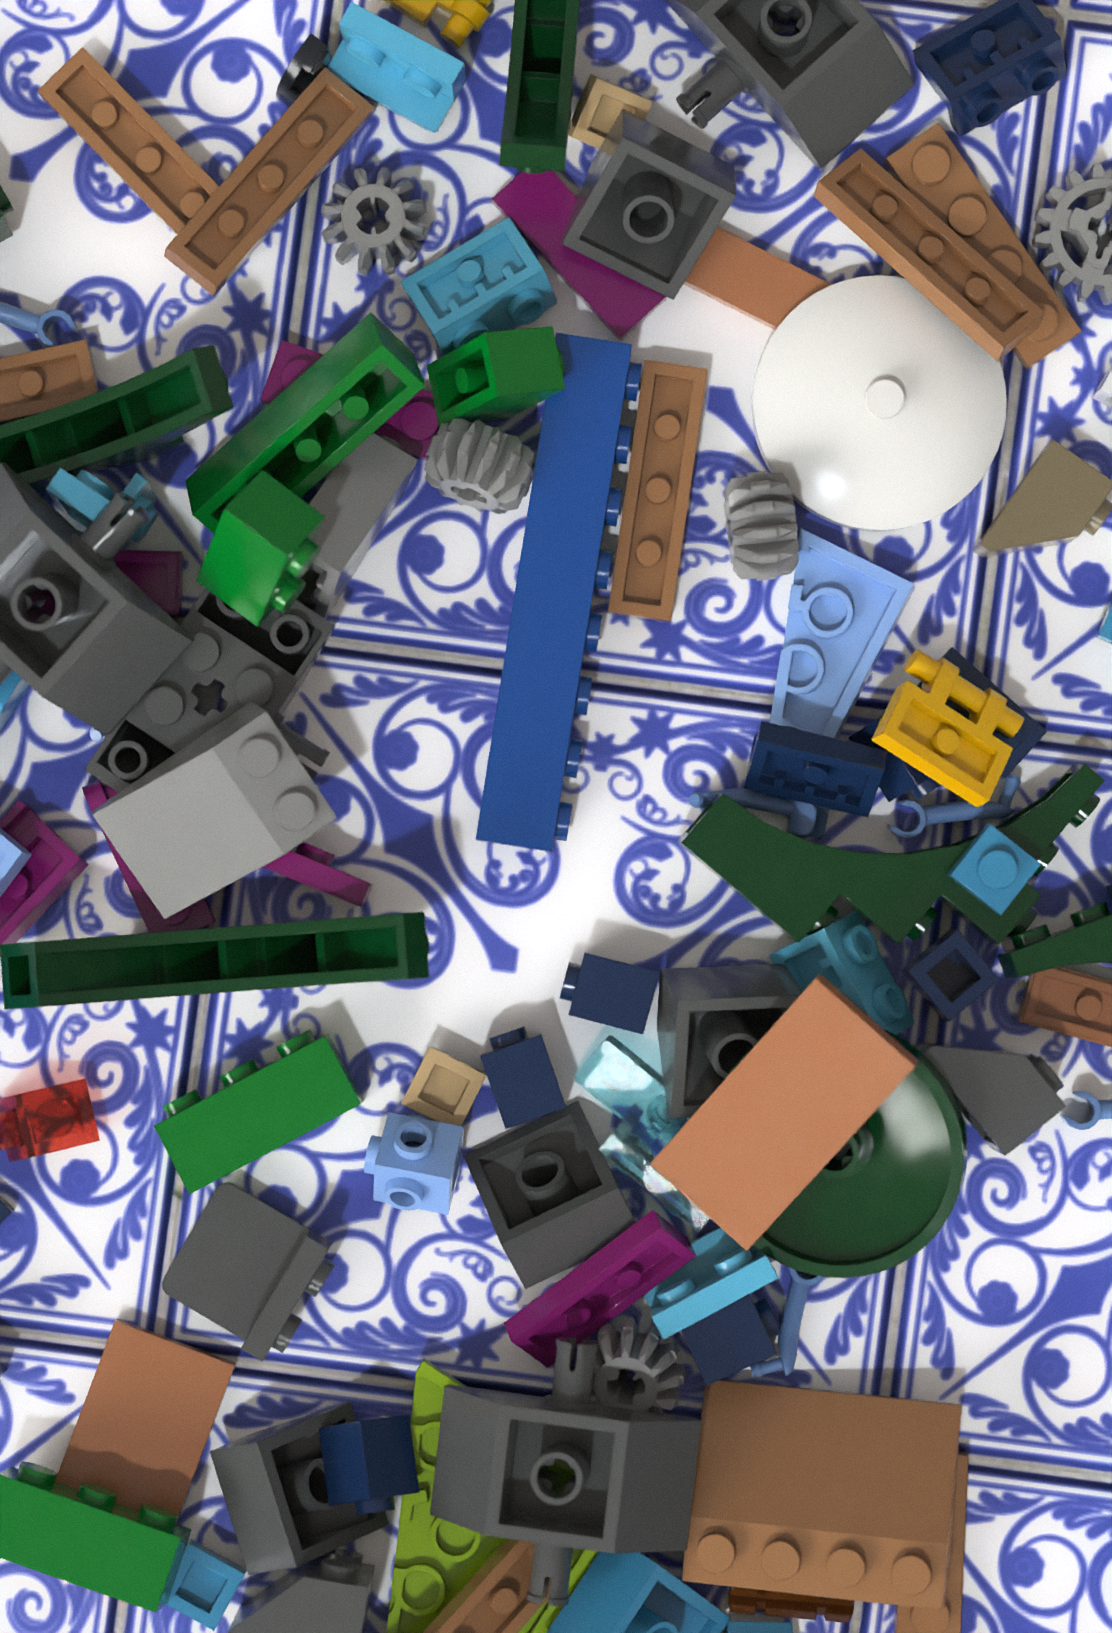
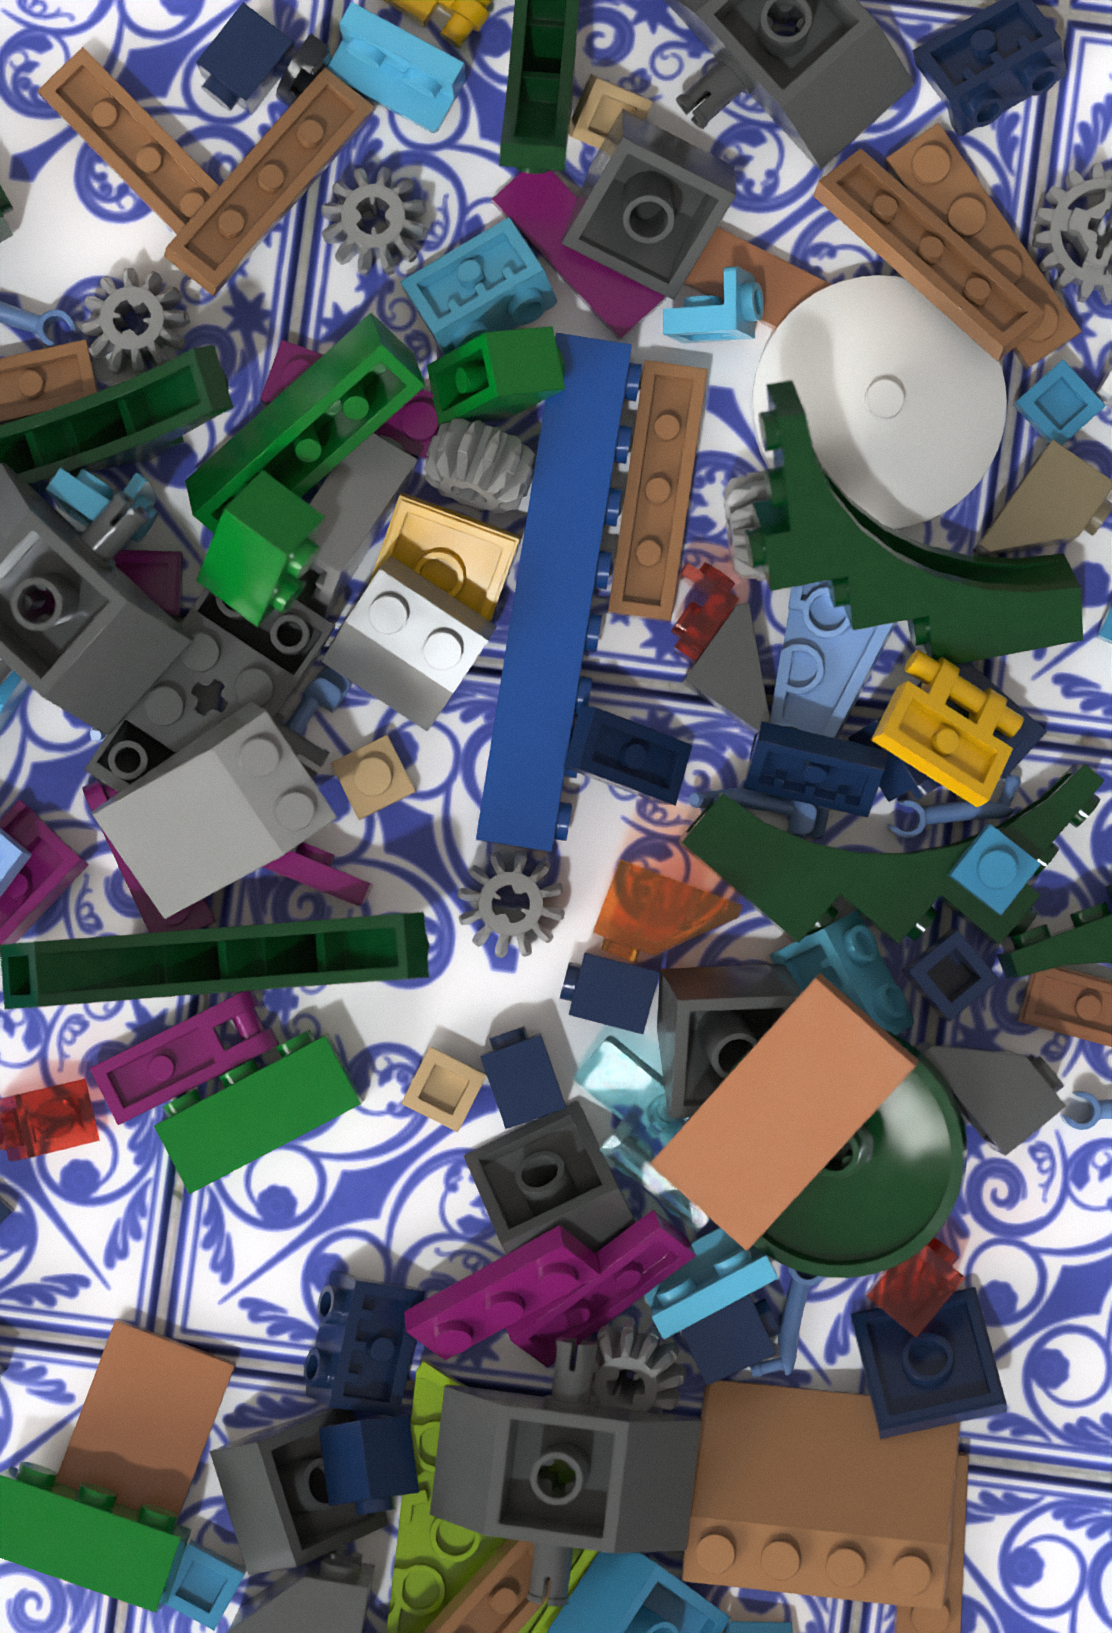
dark grey bracket [162,1182,335,1362] -> none
light blue brick [364,1112,464,1215] -> none
reddish brown axle [728,1586,854,1623] -> none
none -> light grey gear [80,268,190,376]
none -> magenta plate [89,990,280,1125]
none -> dark blue brick [196,2,297,115]
none -> medium blue piece [285,667,352,735]
none -> dark blue bracket [304,1270,425,1417]
none -> light grey slope [321,556,497,731]
none -> tan plate [331,735,416,820]
none -> yellow plate [368,492,522,658]
none -> magenta plate [404,1225,600,1361]
none -> light grey gear [457,850,565,958]
none -> dark blue plate [563,706,692,806]
none -> clear orange slope [591,859,743,963]
none -> medium azure bracket [663,266,764,343]
none -> clear red bracket [671,562,739,667]
none -> dark grey slope [682,603,770,735]
none -> dark green arch [745,380,1083,665]
none -> dark blue tile [851,1287,1007,1439]
none -> clear red bracket [864,1237,965,1338]
none -> dark azure plate [1013,359,1106,445]

